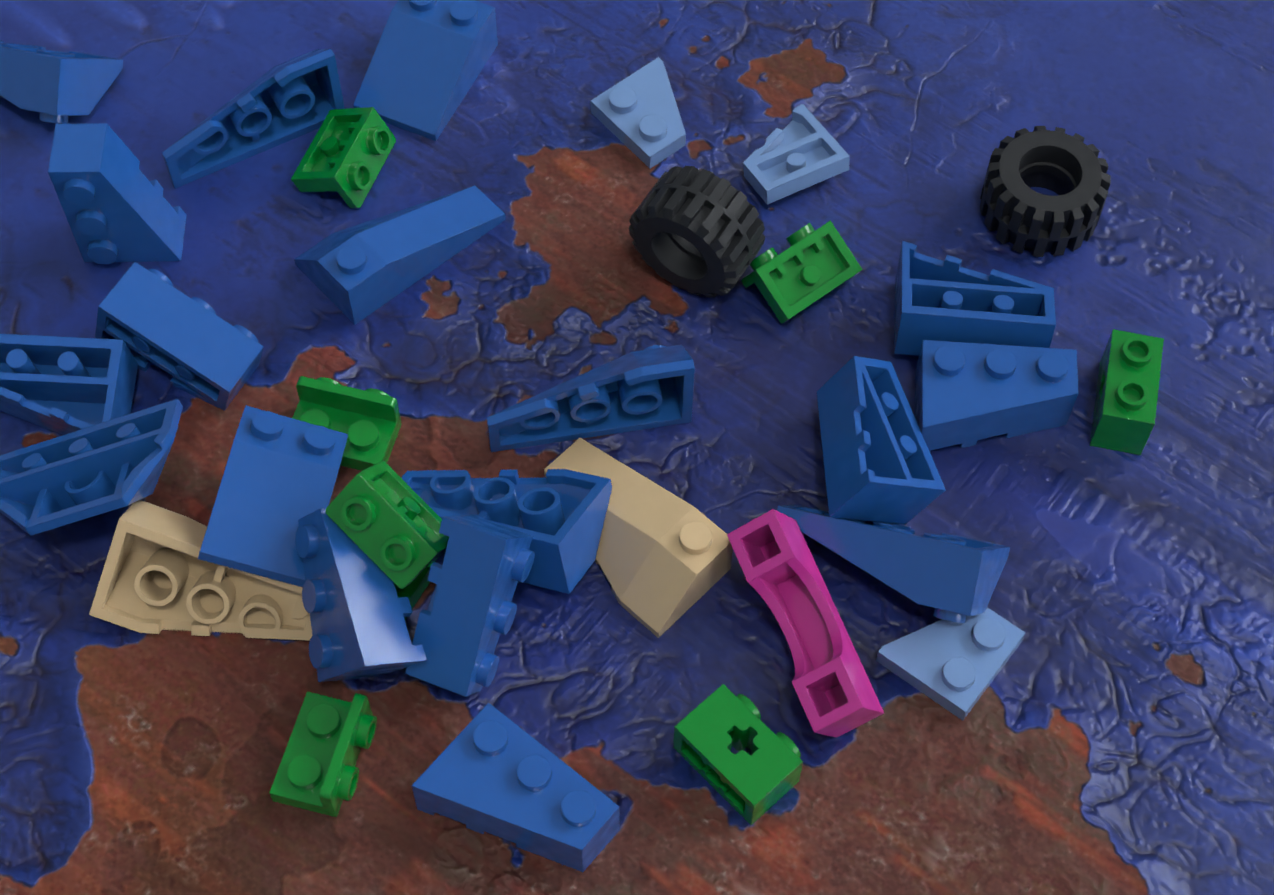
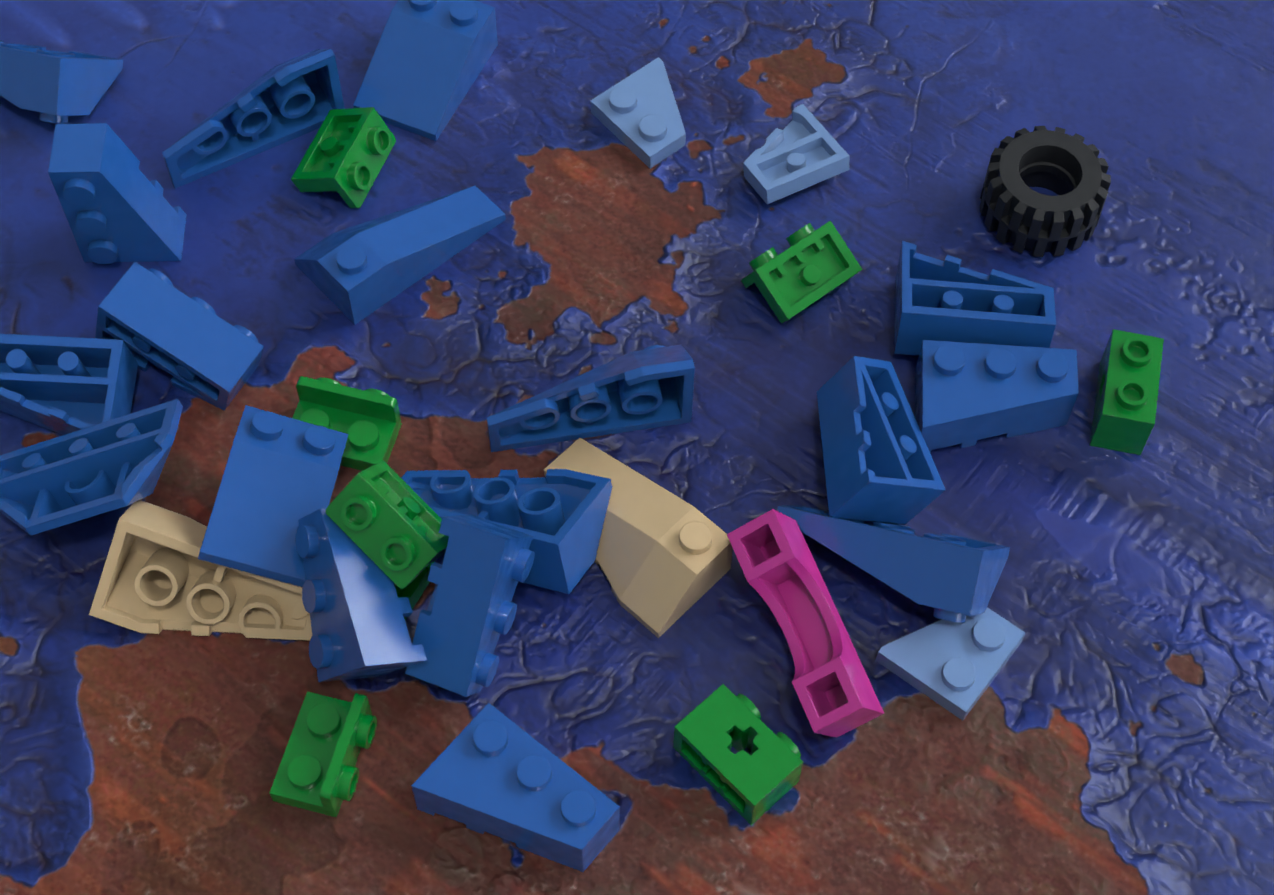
black tyre [628,165,765,297] -> none

